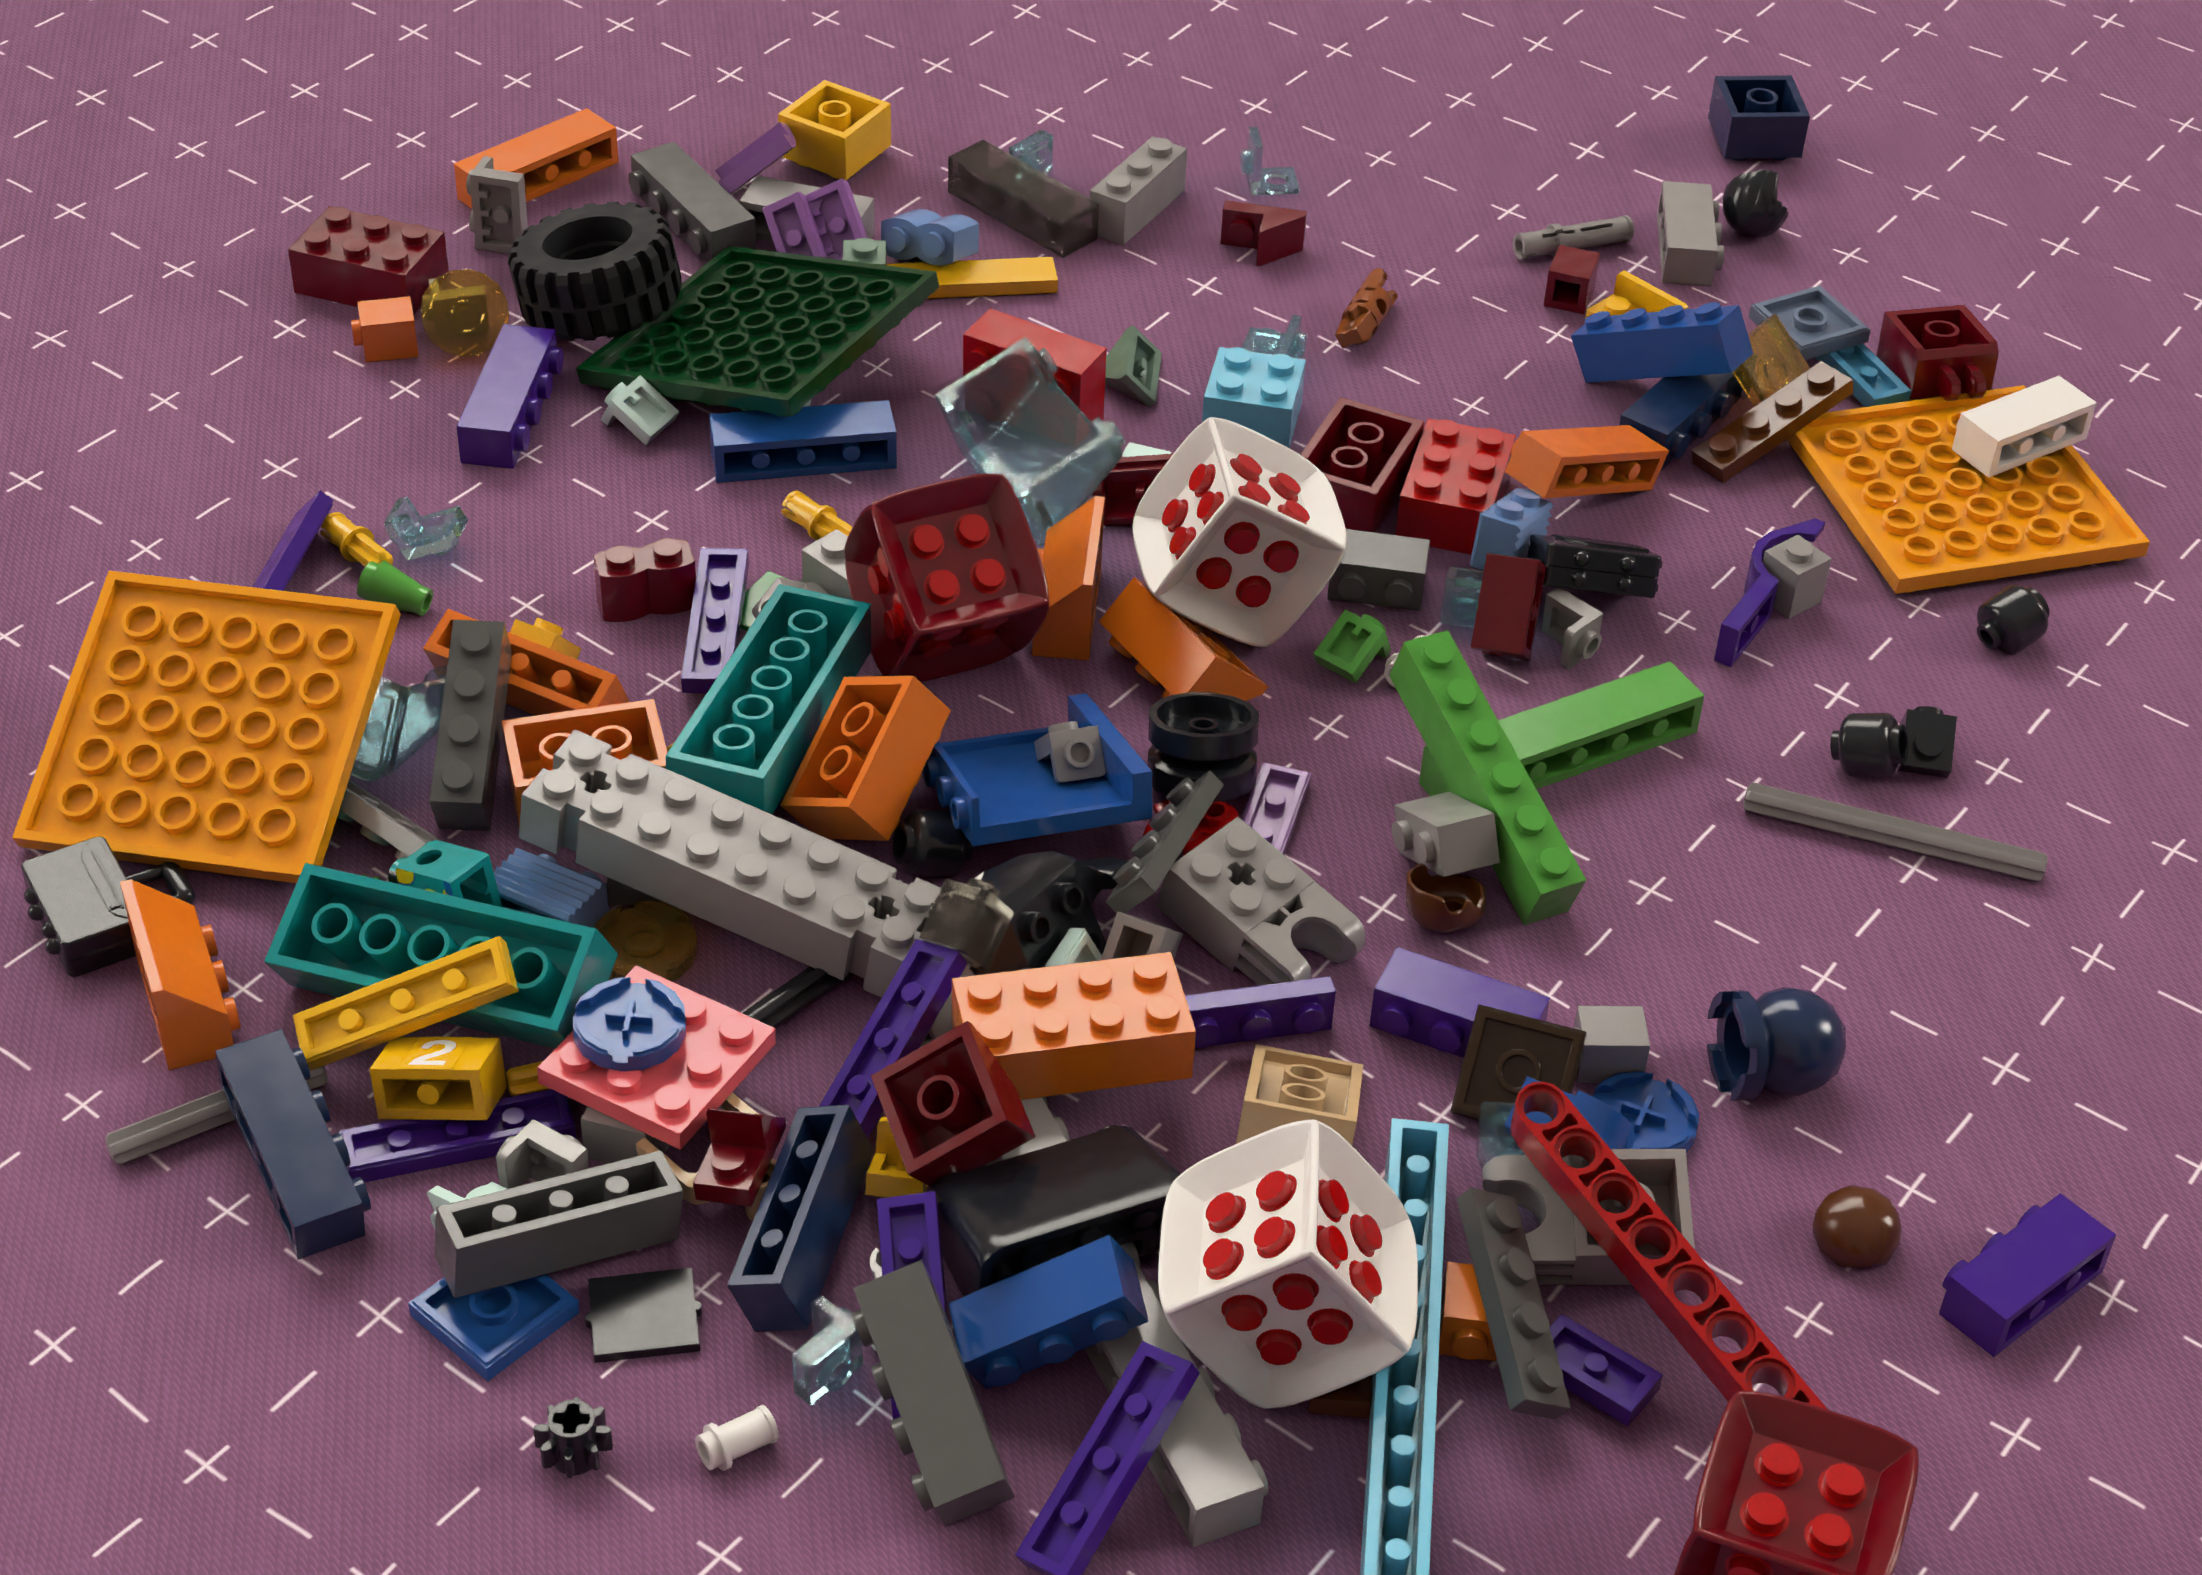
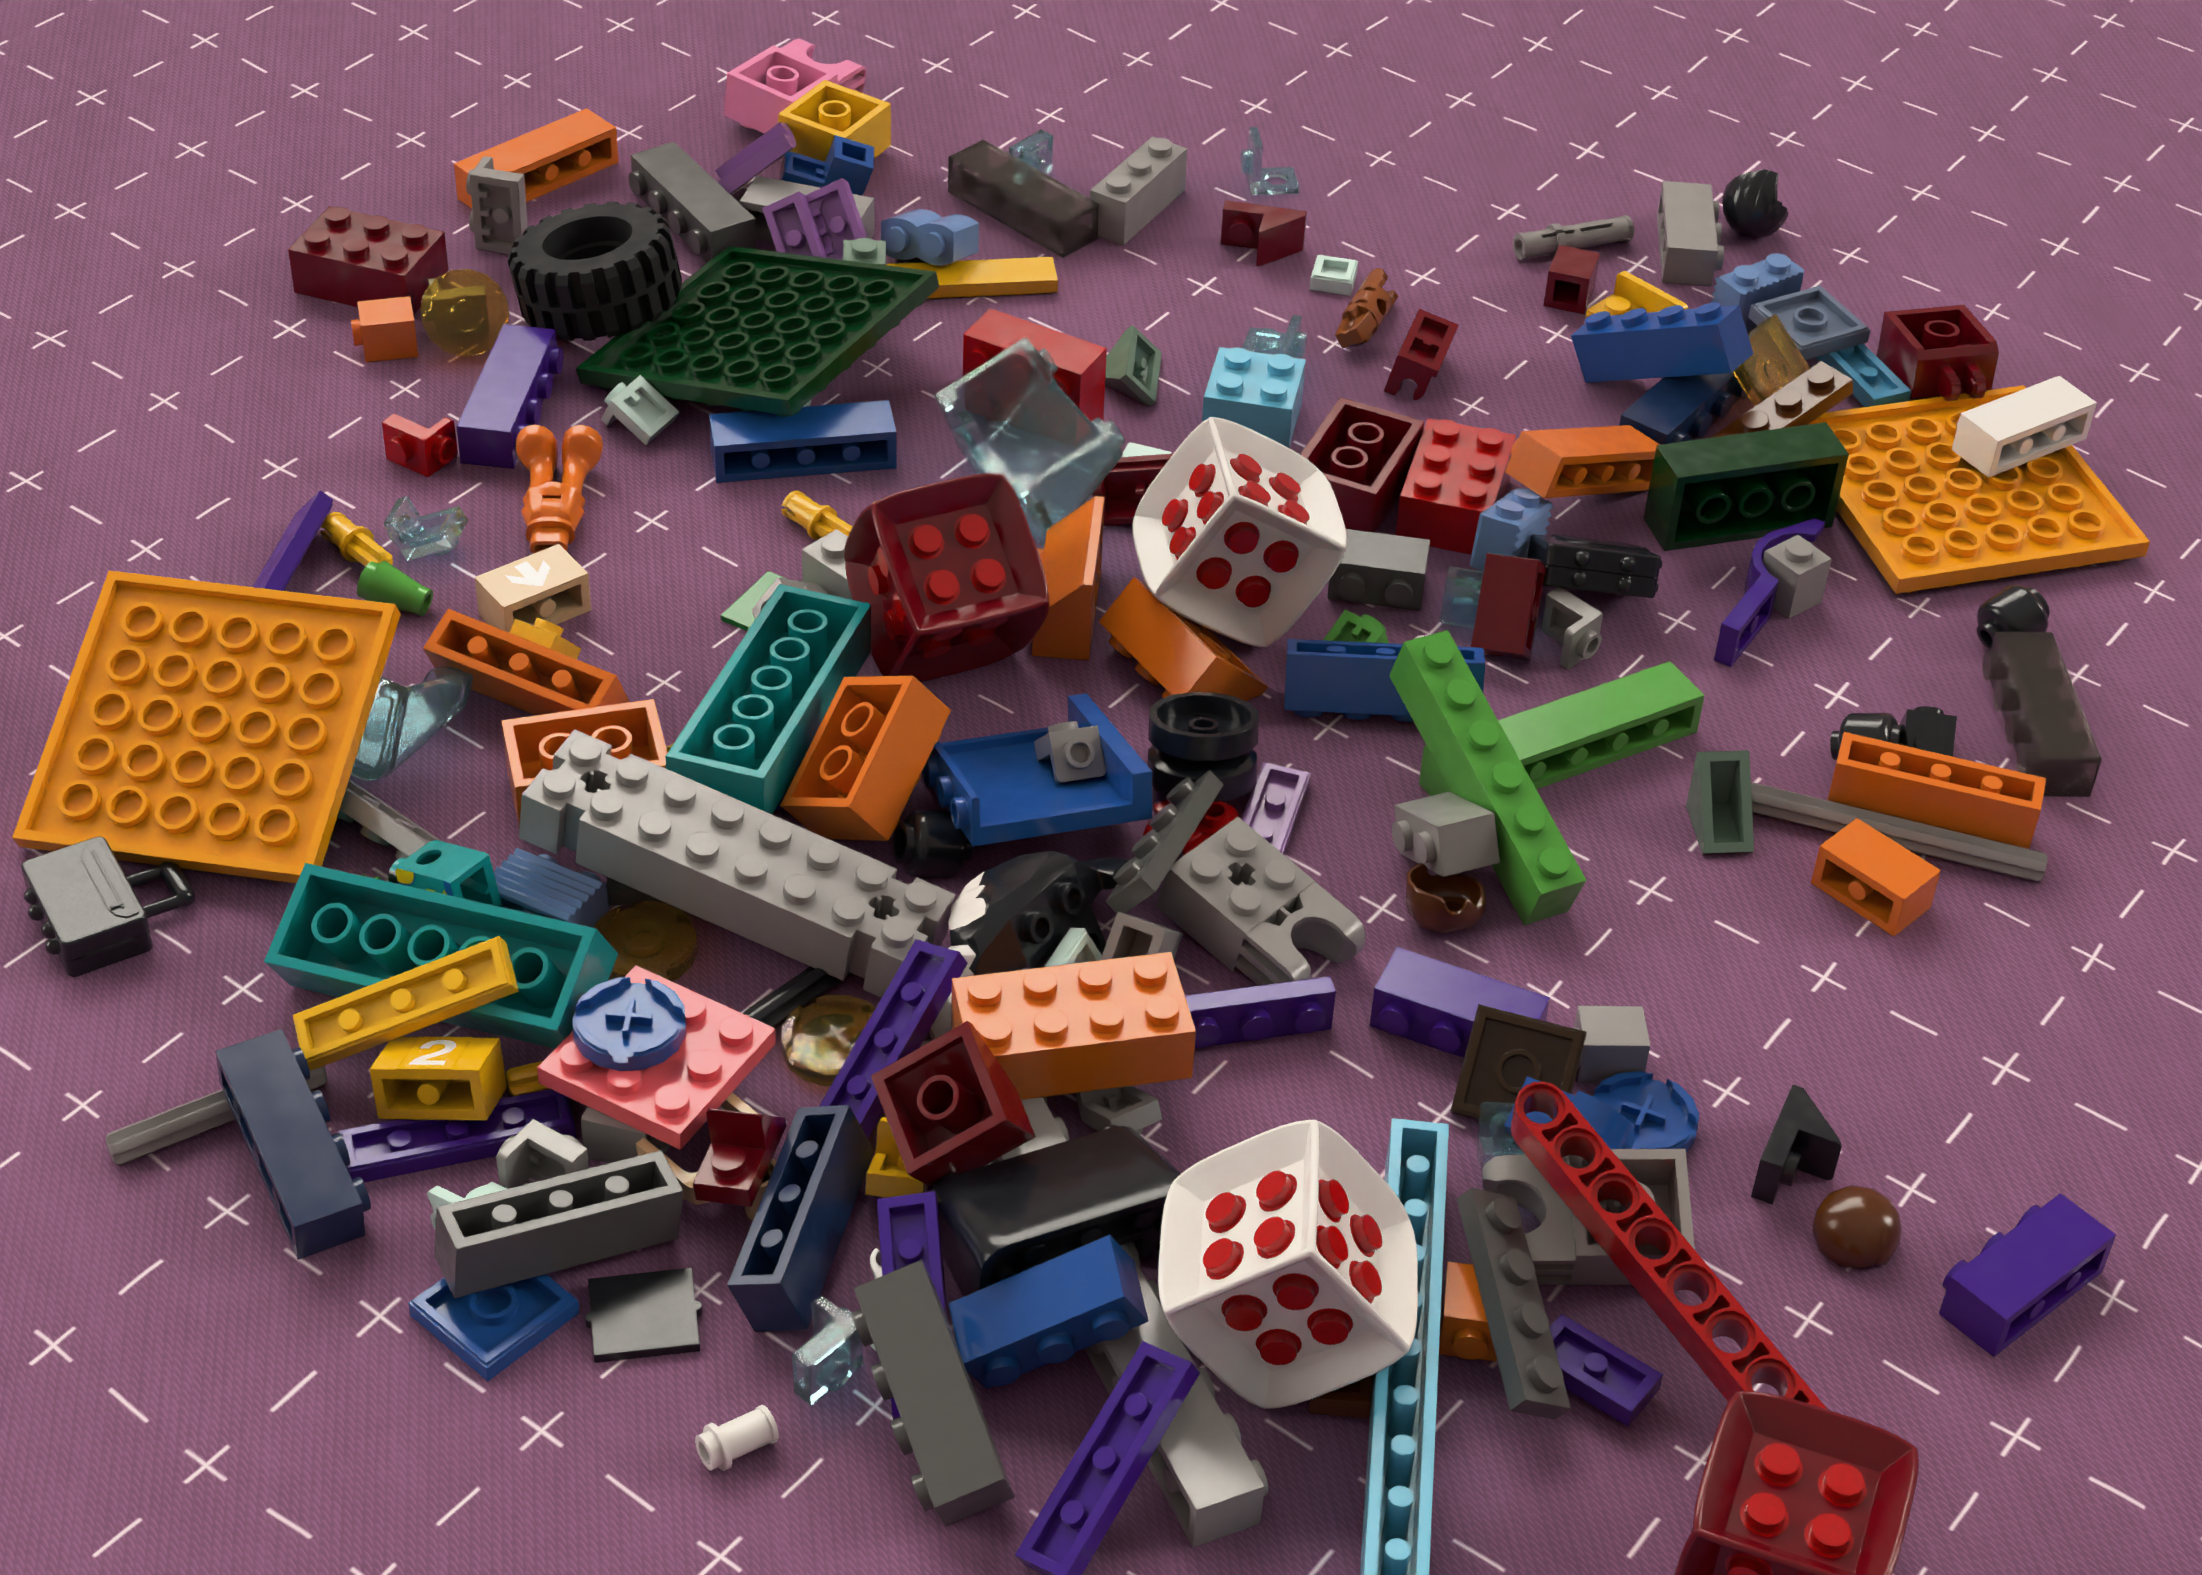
orange slope [120,879,241,1070] -> none
dark grey brick [429,620,512,831] -> none
black gear [533,1397,613,1478] -> none
dark red brick [593,538,696,622] -> none
plate [681,548,749,693] -> none
clear smoke brick [919,878,1014,971] -> none
tan slope [1236,1044,1363,1145] -> none
dark blue tile [1707,987,1846,1101] -> none
dark blue brick [1708,75,1810,161] -> none
none -> red bracket [382,413,458,478]
none -> tan brick [475,544,591,632]
none -> orange piece [516,425,603,554]
none -> bright pink brick [724,38,866,133]
none -> blue brick [780,135,874,196]
none -> clear yellow tile [781,995,876,1086]
none -> light grey bracket [1075,1086,1162,1135]
none -> blue brick [1284,639,1485,722]
none -> light aqua tile [1310,255,1358,296]
none -> dark red hinge [1384,309,1459,400]
none -> dark green brick [1643,422,1849,551]
none -> sand green slope [1686,750,1754,854]
none -> medium blue brick [1711,253,1804,332]
none -> black slope [1751,1085,1842,1205]
none -> orange brick [1811,818,1941,936]
none -> orange brick [1827,732,2046,849]
none -> clear smoke brick [1982,632,2102,797]

